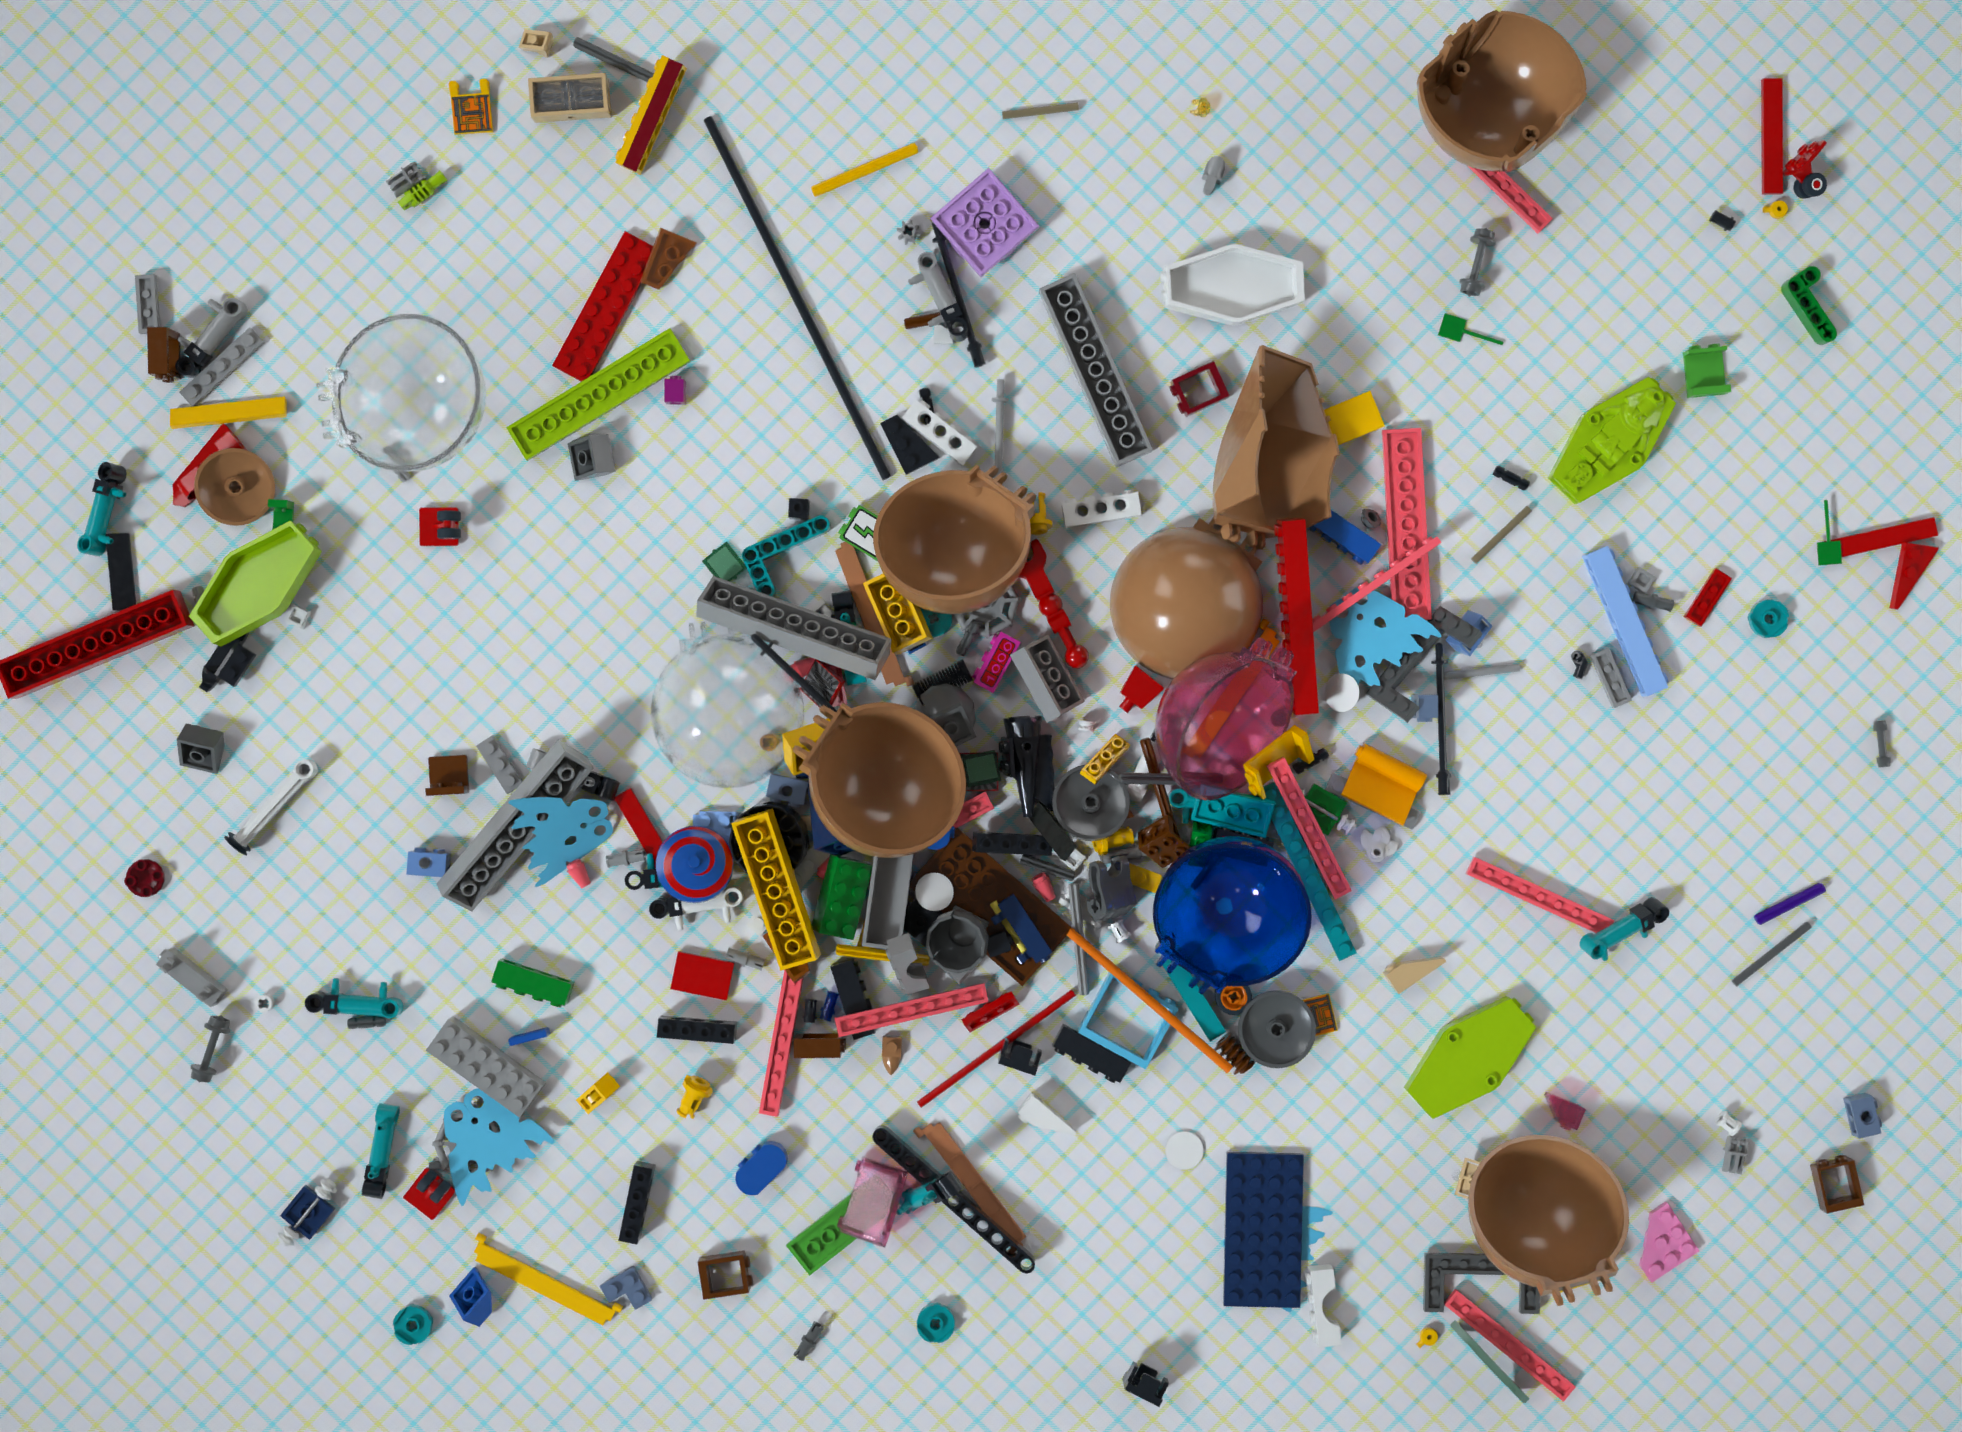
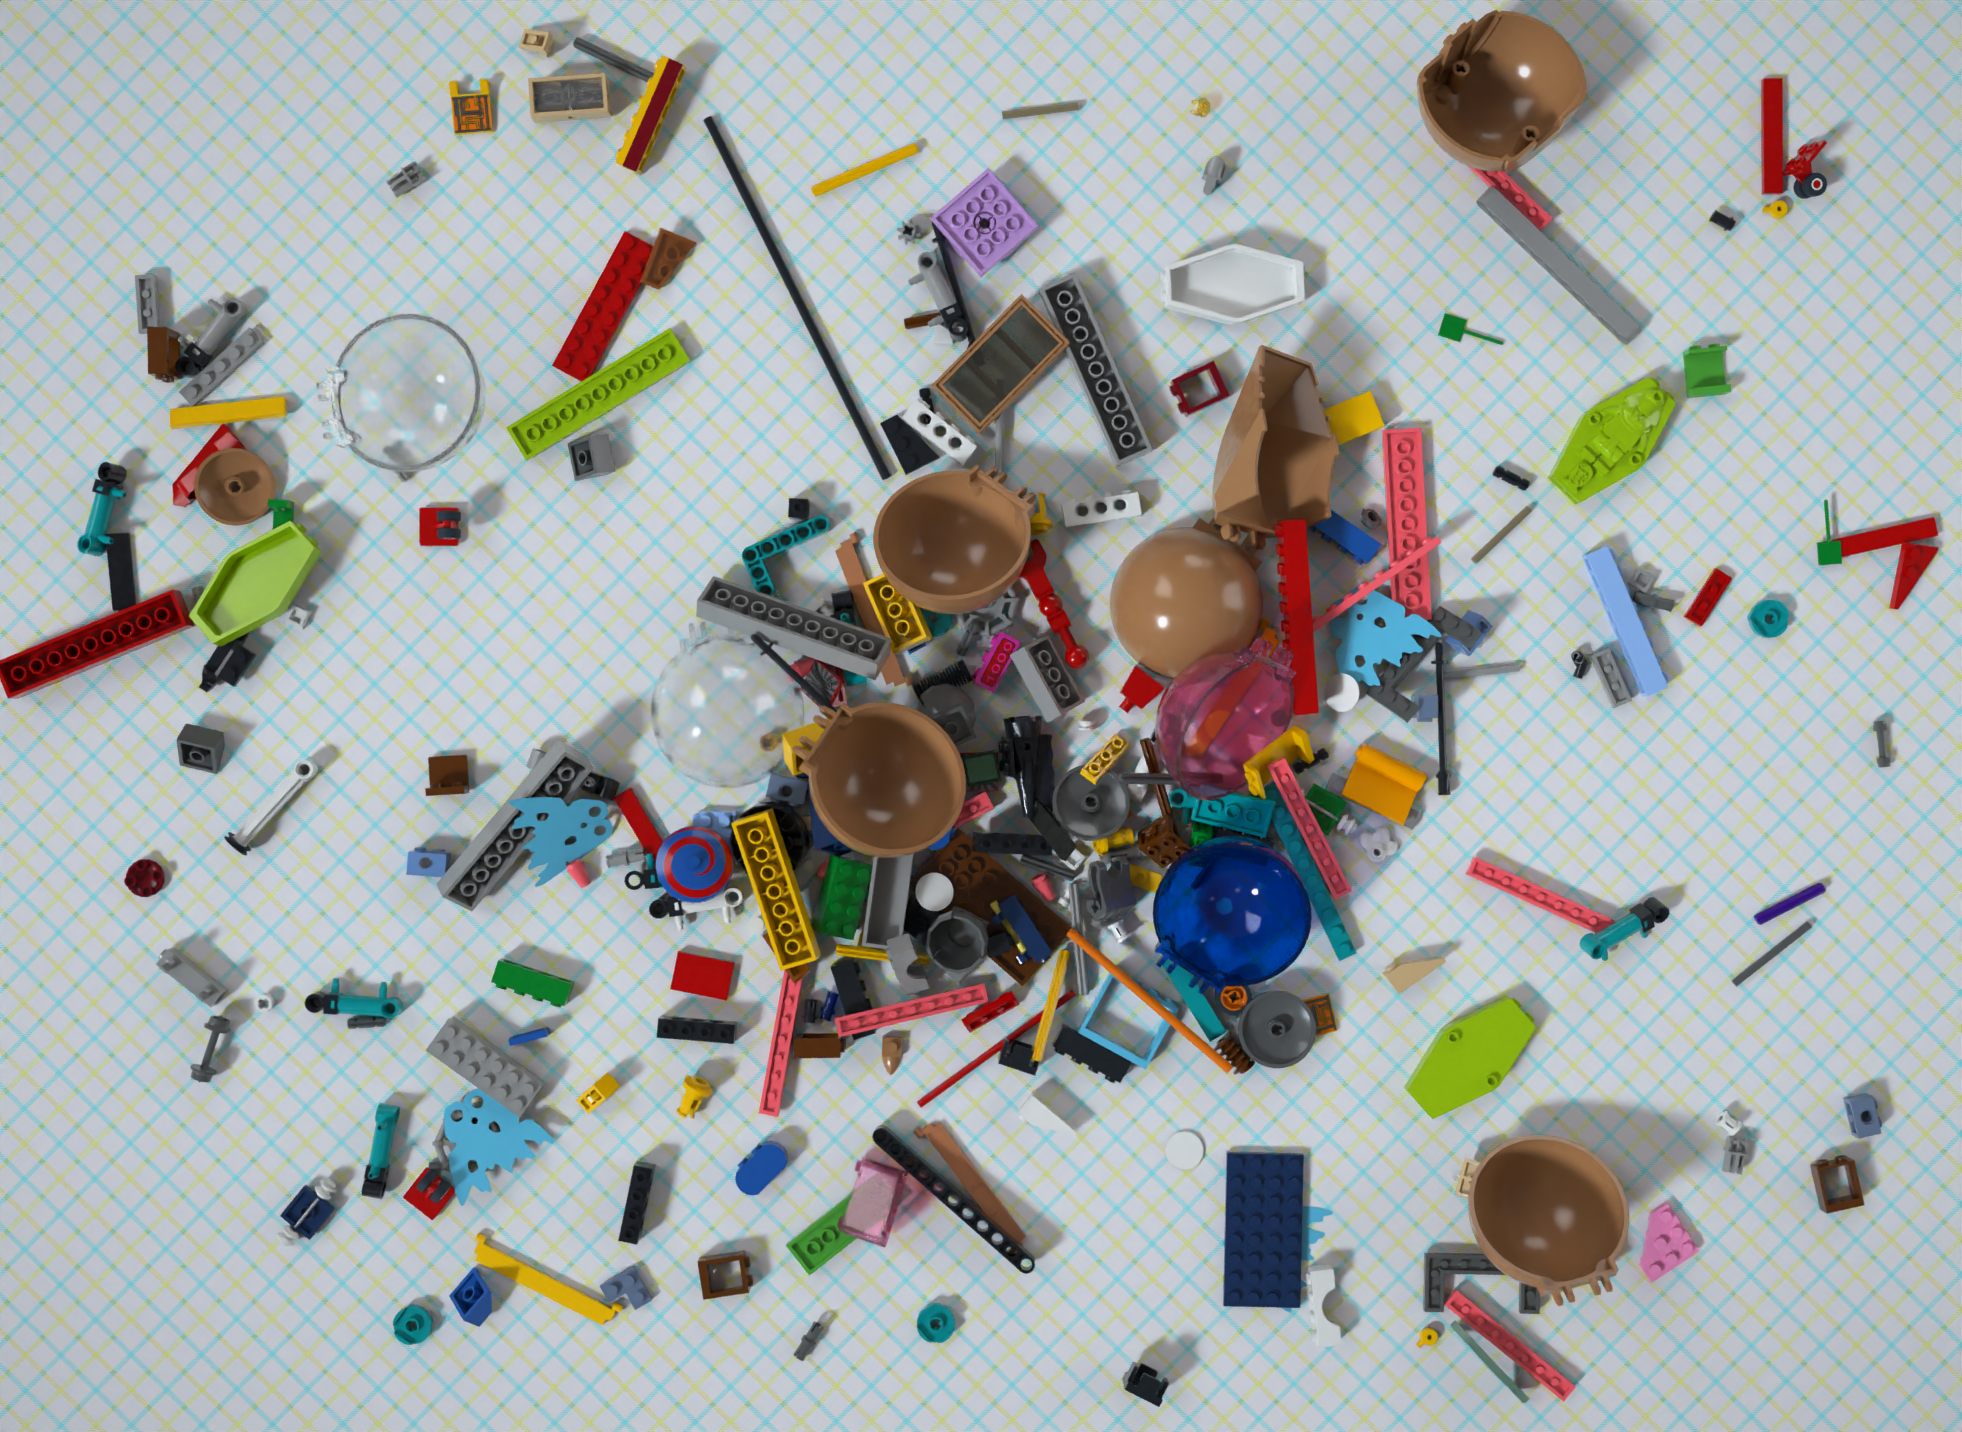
lime hinge [398,170,448,210] -> none
light grey plate [476,735,523,794] -> none
magenta brick [664,376,686,405] -> none
clear green piece [702,541,747,582] -> none
light grey pin [725,947,765,971] -> none
panel [838,505,878,562] -> none
piece [896,1171,962,1215] -> none
dark grey piece [1459,228,1496,297] -> none
clear pink slope [1544,1092,1586,1131] -> none
green beam [1781,266,1837,345] -> none
none -> clear smoke door [932,294,1070,434]
none -> yellow axle [1031,949,1070,1062]
none -> light grey beam [1476,187,1641,345]

